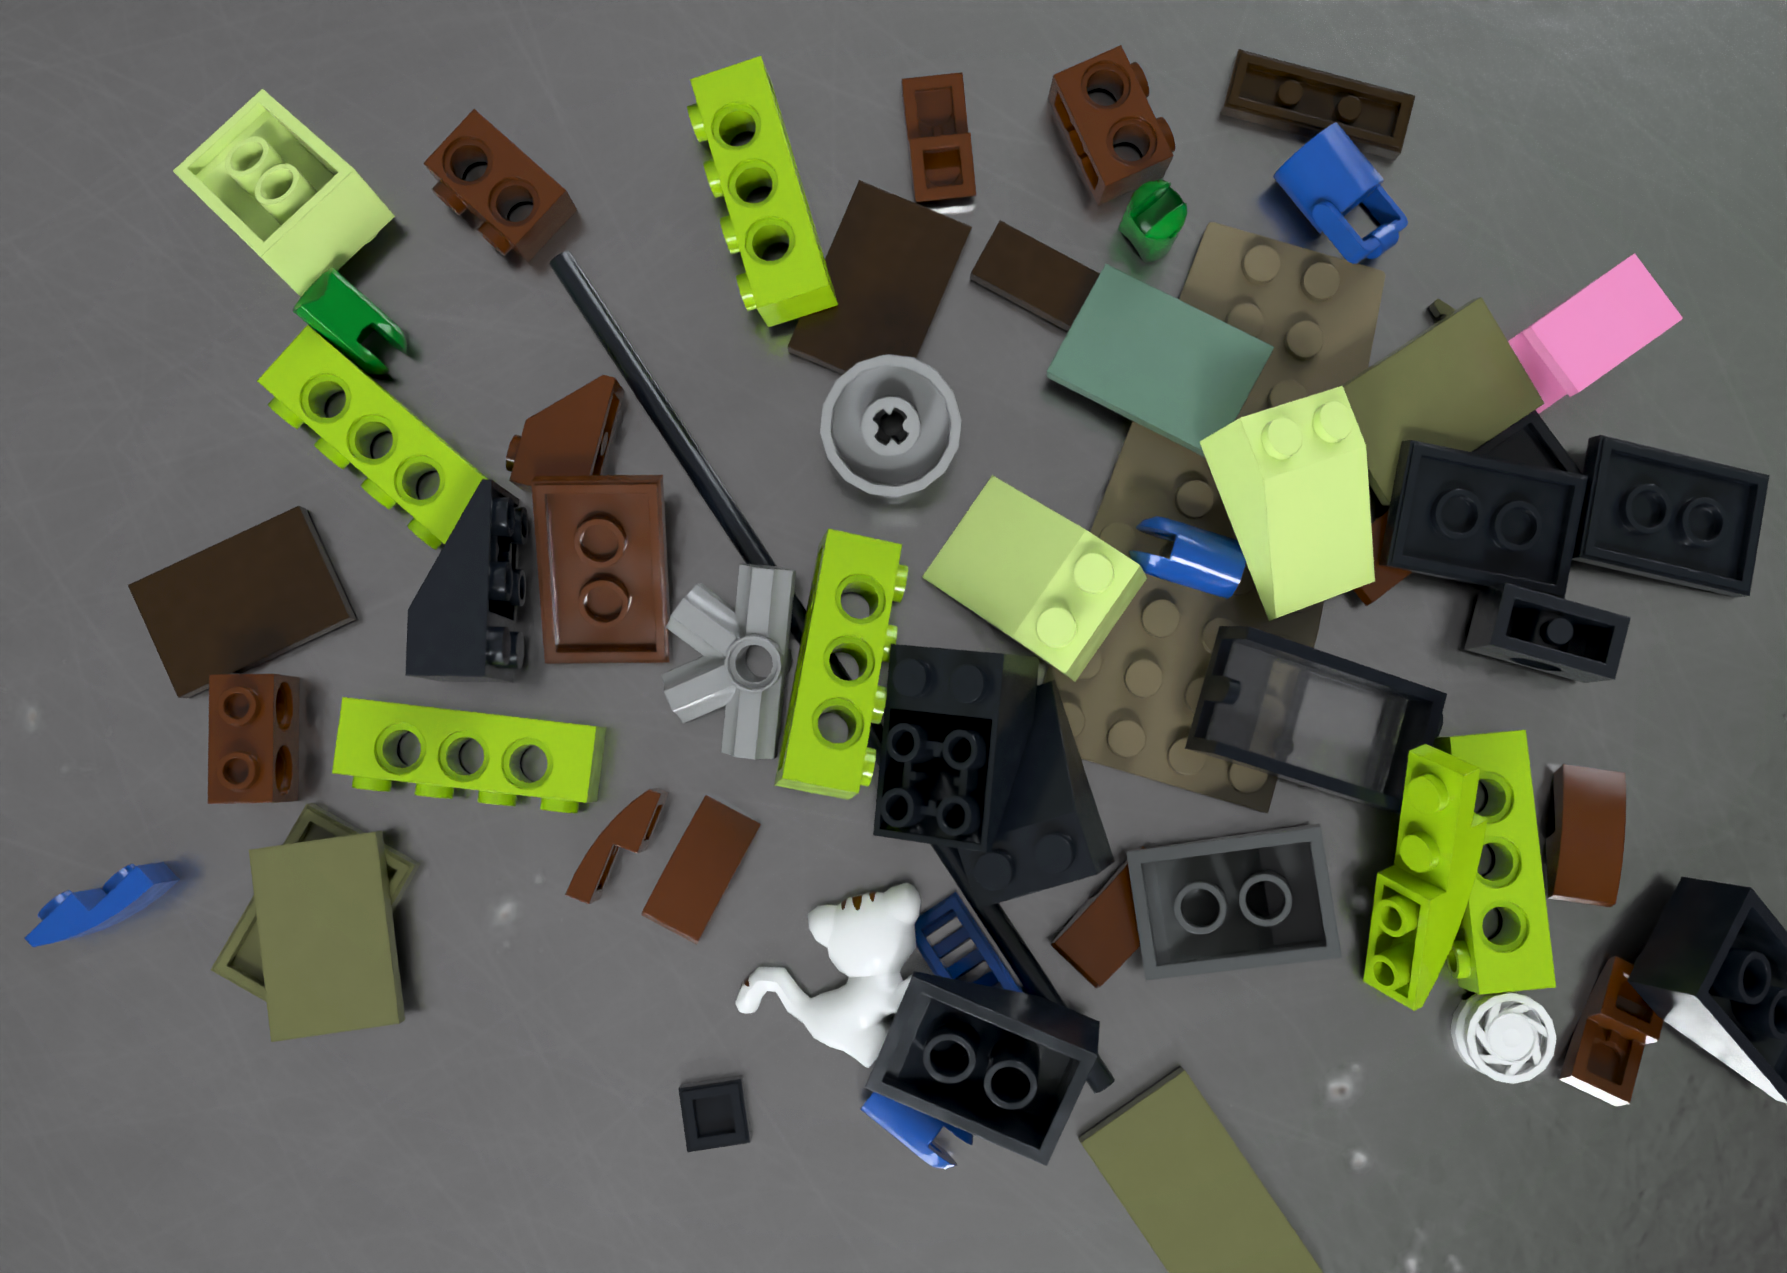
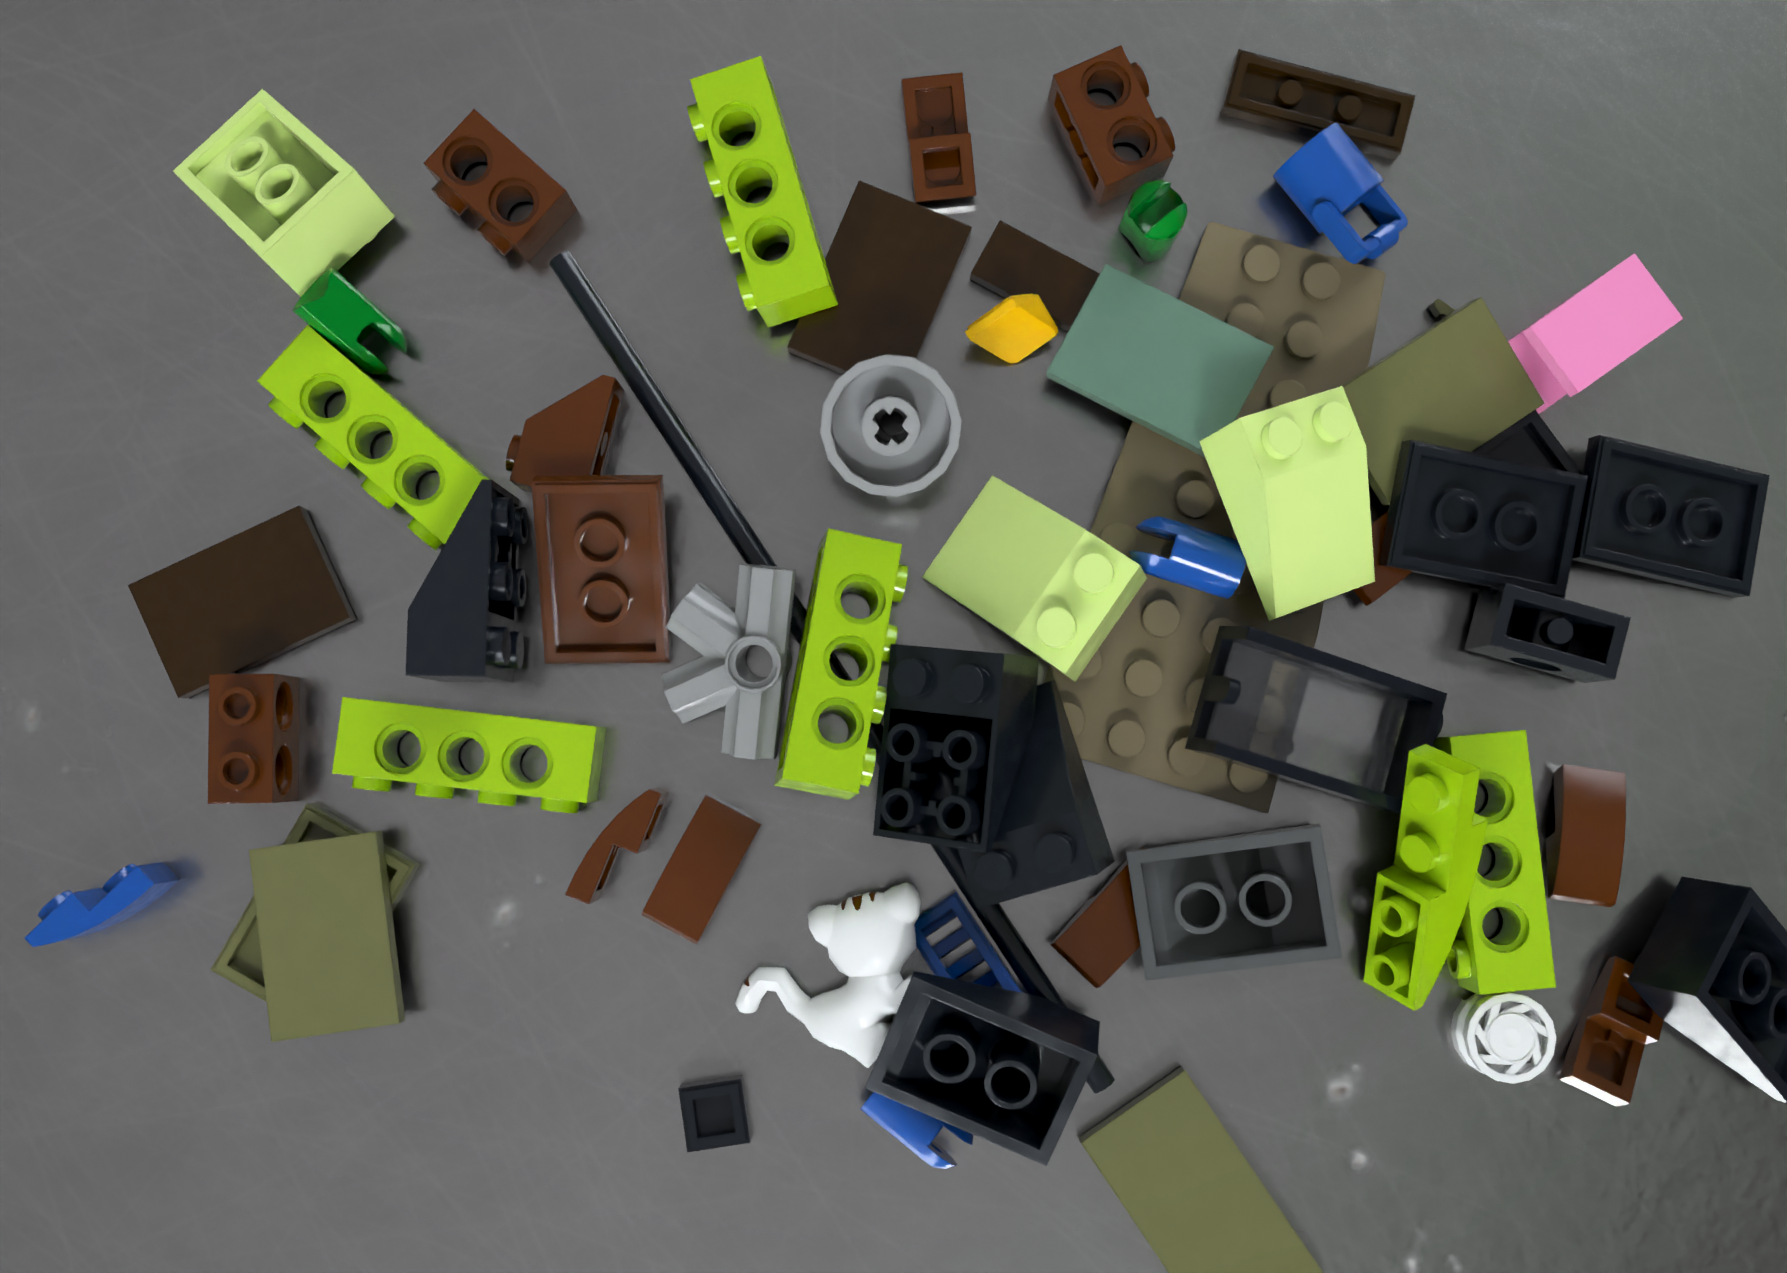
none -> yellow slope [965,293,1058,364]

